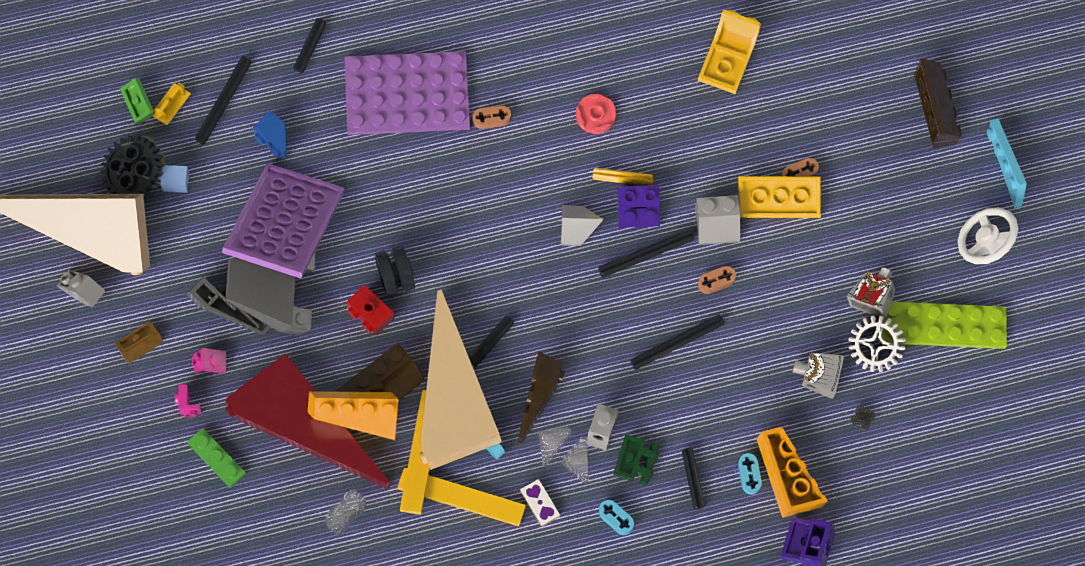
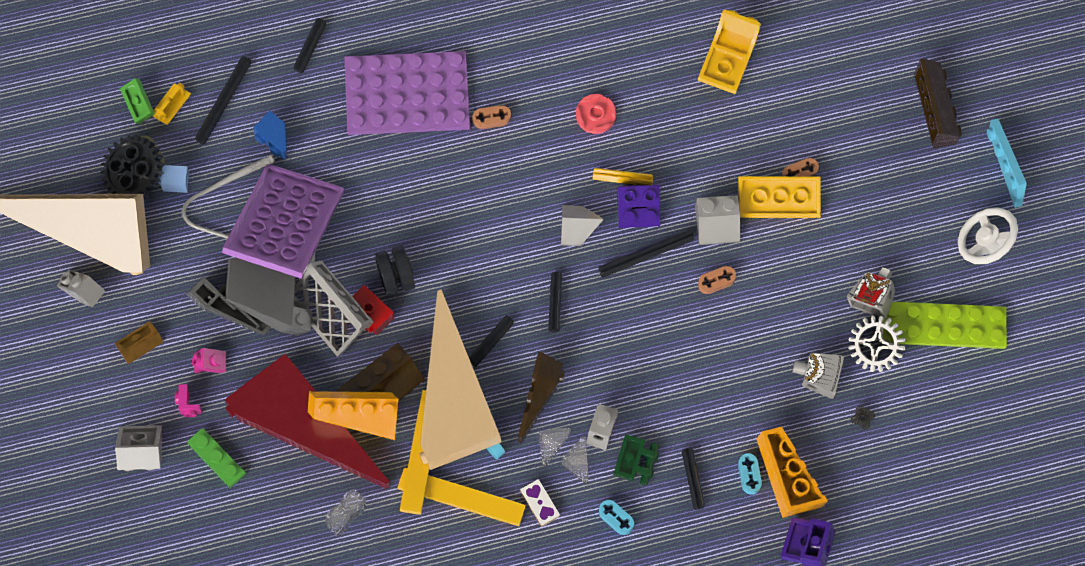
black axle [630,314,724,370] -> none
none -> light grey slope [115,425,162,471]
none -> light grey piece [181,154,275,240]
none -> light grey fence [294,260,373,357]
none -> black axle [548,272,562,332]

